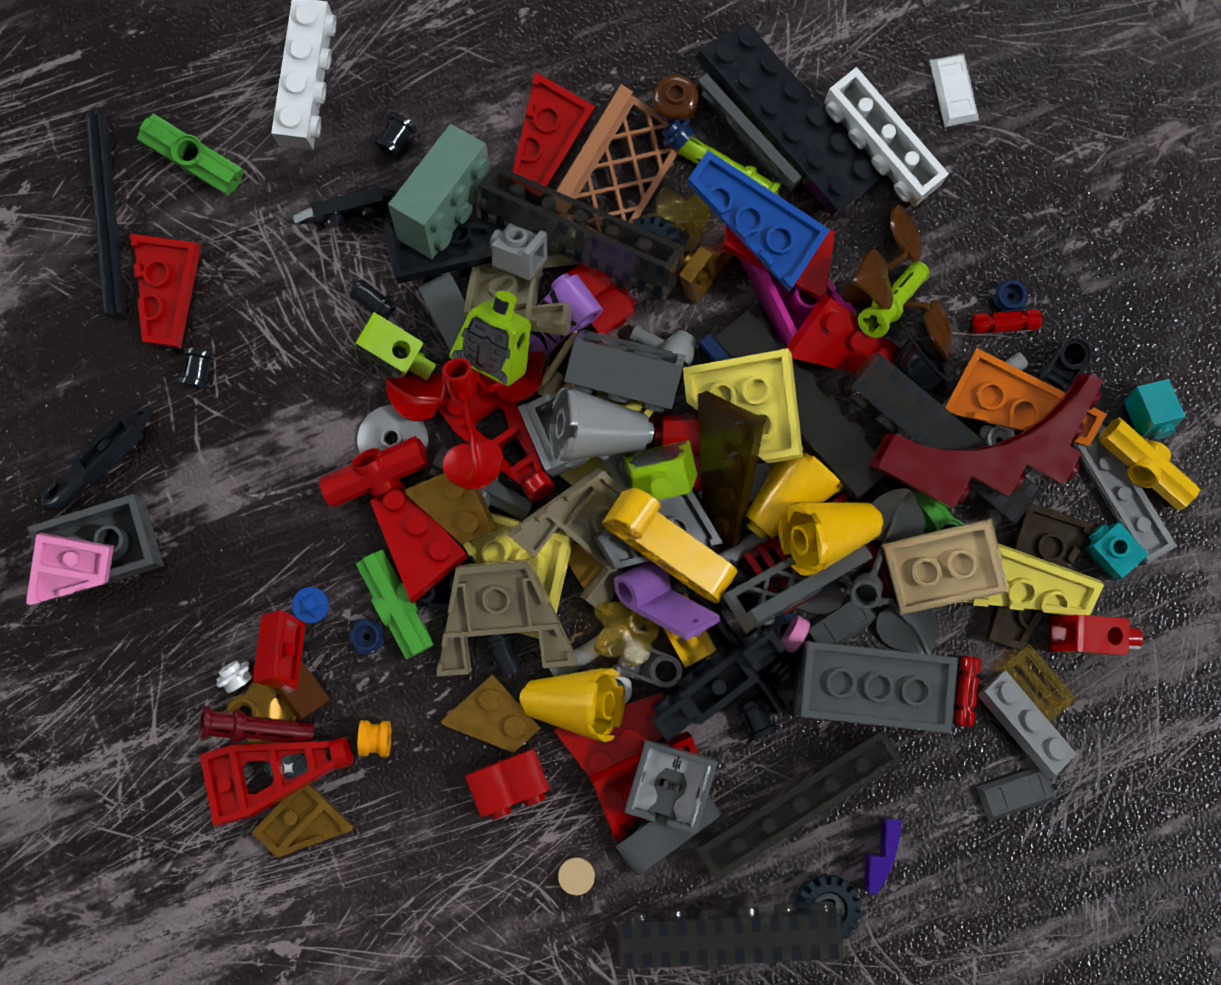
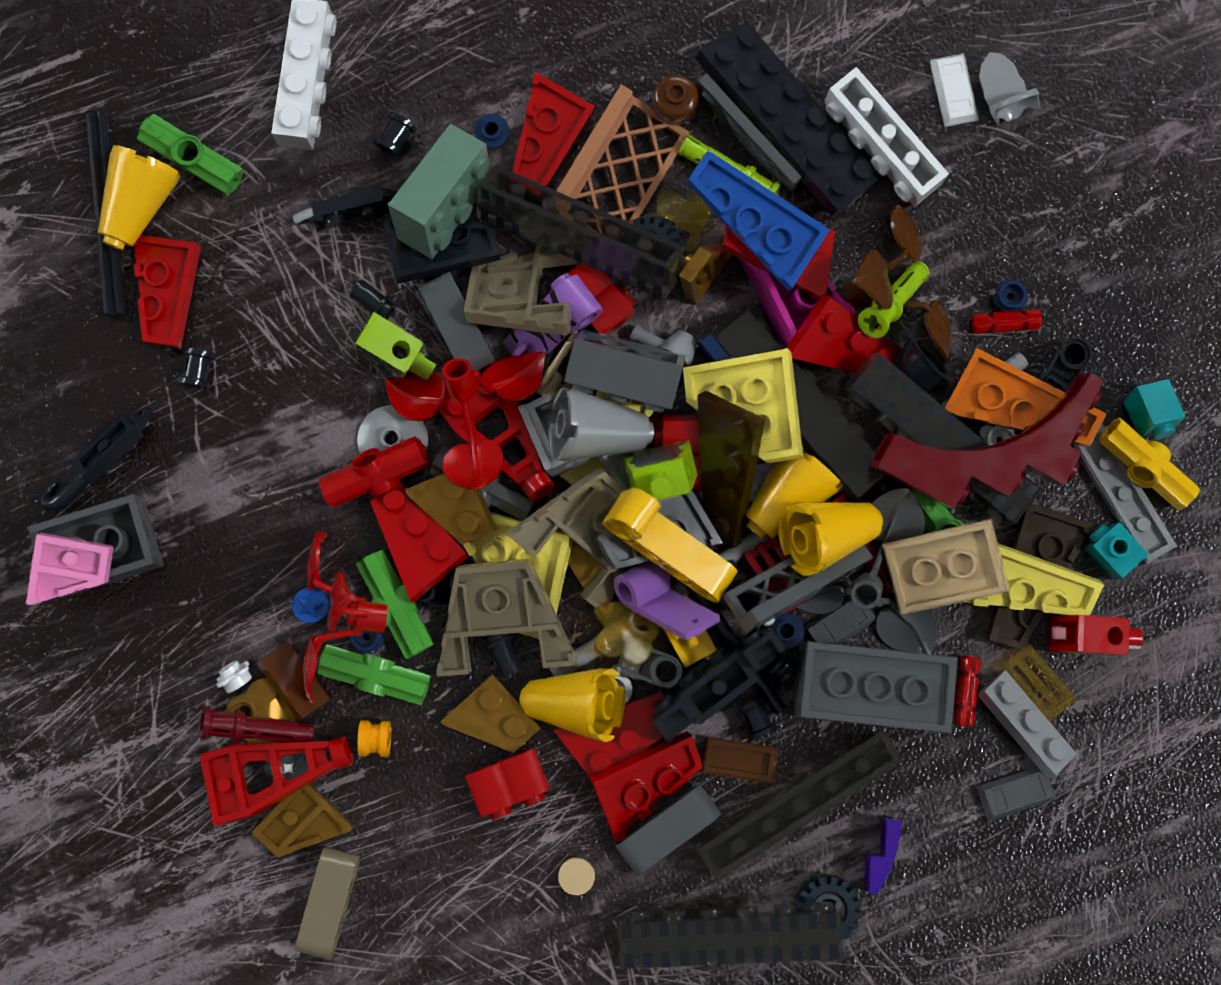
red slope [253,610,306,691] -> none
torso [449,291,531,386] -> none
light grey brick [489,224,547,281] -> none
piece [625,738,718,834] -> none
dark blue plate [662,119,694,151] -> none
bright pink tile [781,615,810,653] -> none
none -> yellow cone [98,145,180,250]
none -> dark tan beam [295,847,360,960]
none -> red plant [303,531,388,703]
none -> bright green piece [317,644,431,705]
none -> dark blue plate [474,114,510,149]
none -> reddish brown tile [701,736,779,784]
none -> light grey piece [979,52,1040,125]

